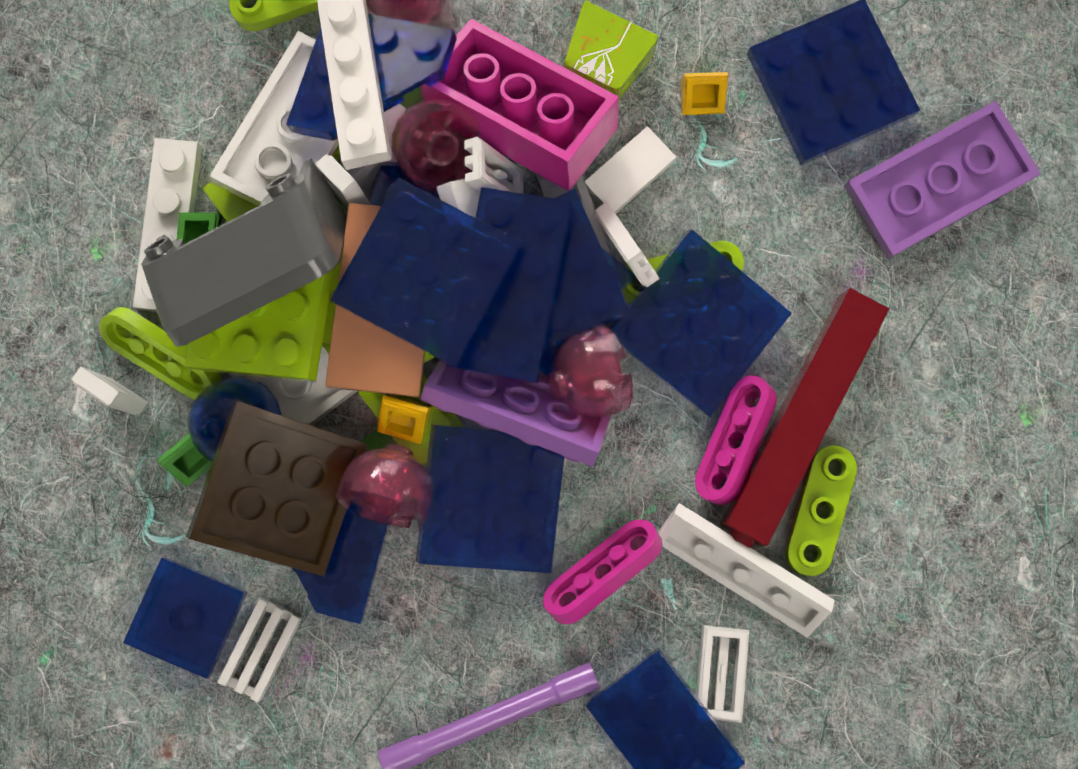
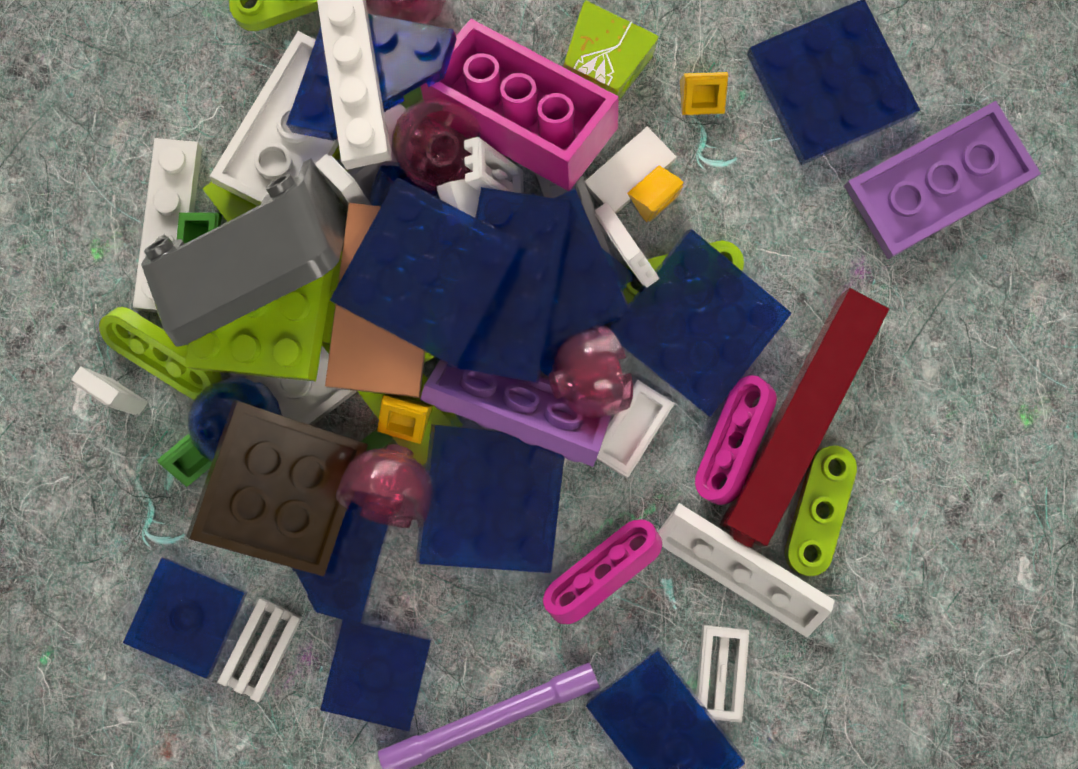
none -> clear blue plate [320,618,432,731]
none -> white tile [597,380,675,478]
none -> yellow slope [627,165,684,222]

